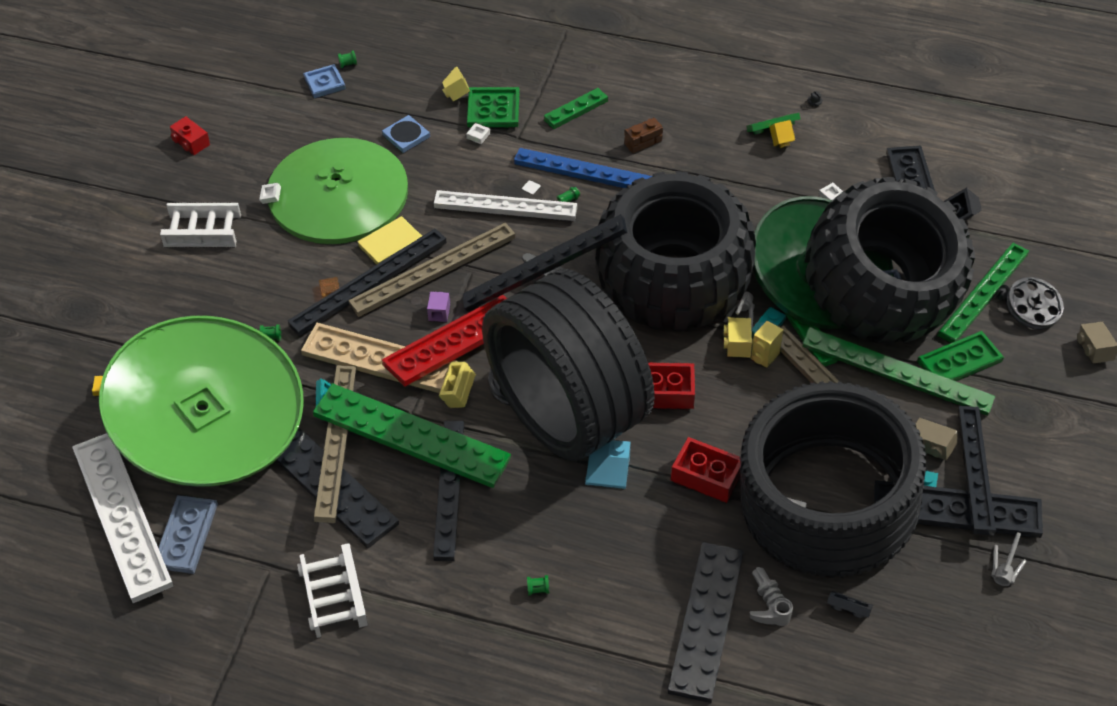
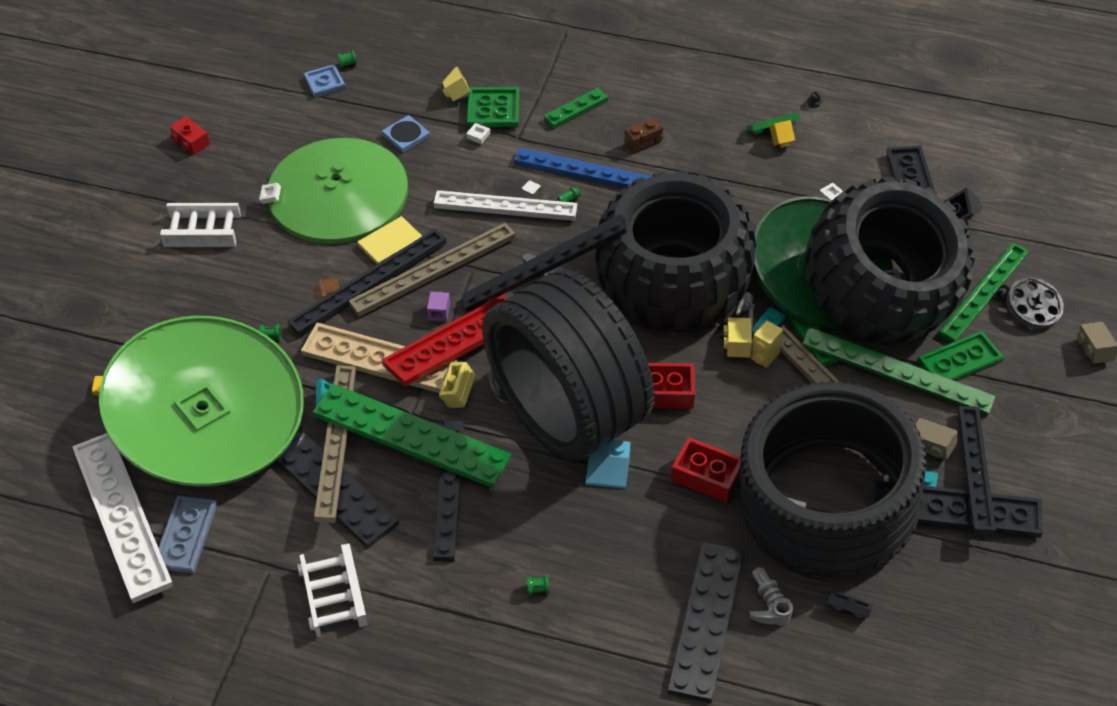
light grey plant [991,532,1026,586] -> none

